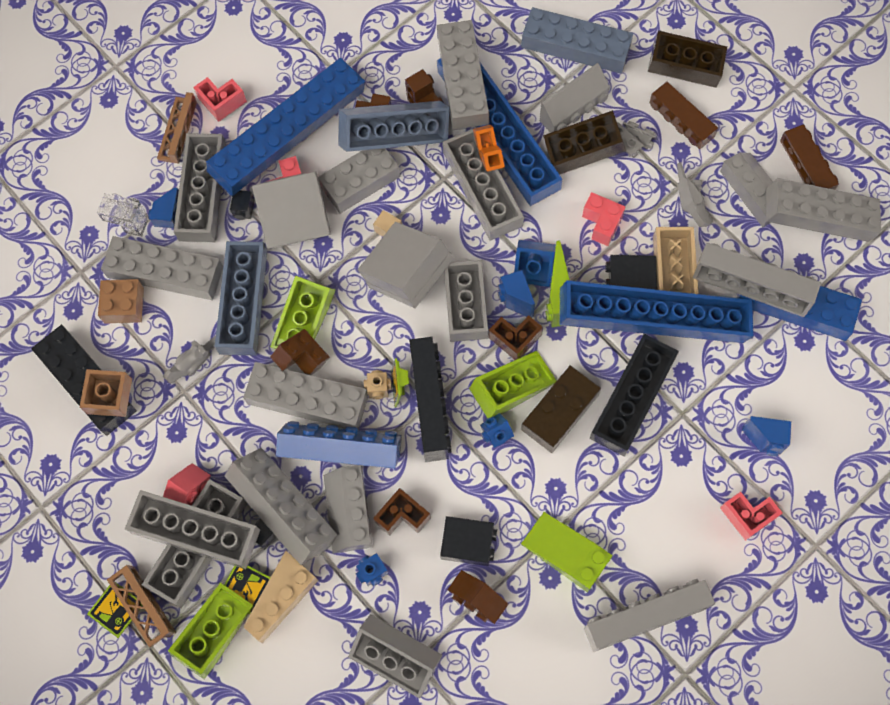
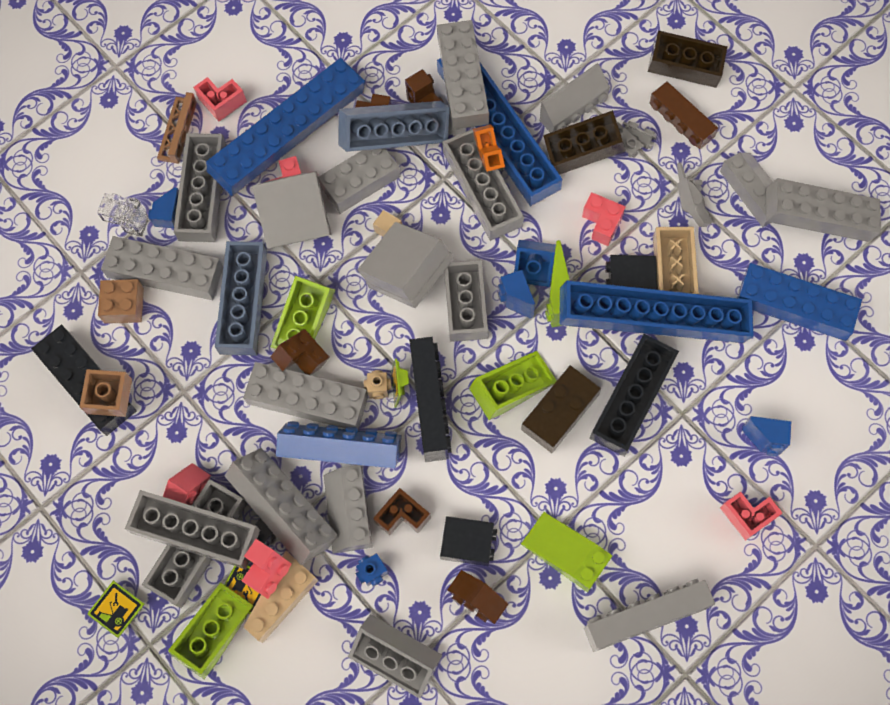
medium nougat fence [107,565,177,647] -> none
light grey animal [163,336,216,384] -> none
black brick [230,190,255,220] -> none
blue brick [480,413,514,448] -> none
reddish brown brick [488,315,543,360] -> none
sand blue brick [521,7,634,74] -> none
light grey brick [693,243,821,317] -> none
reddish brown brick [780,124,839,190] -> none
none -> coral brick [241,539,292,599]

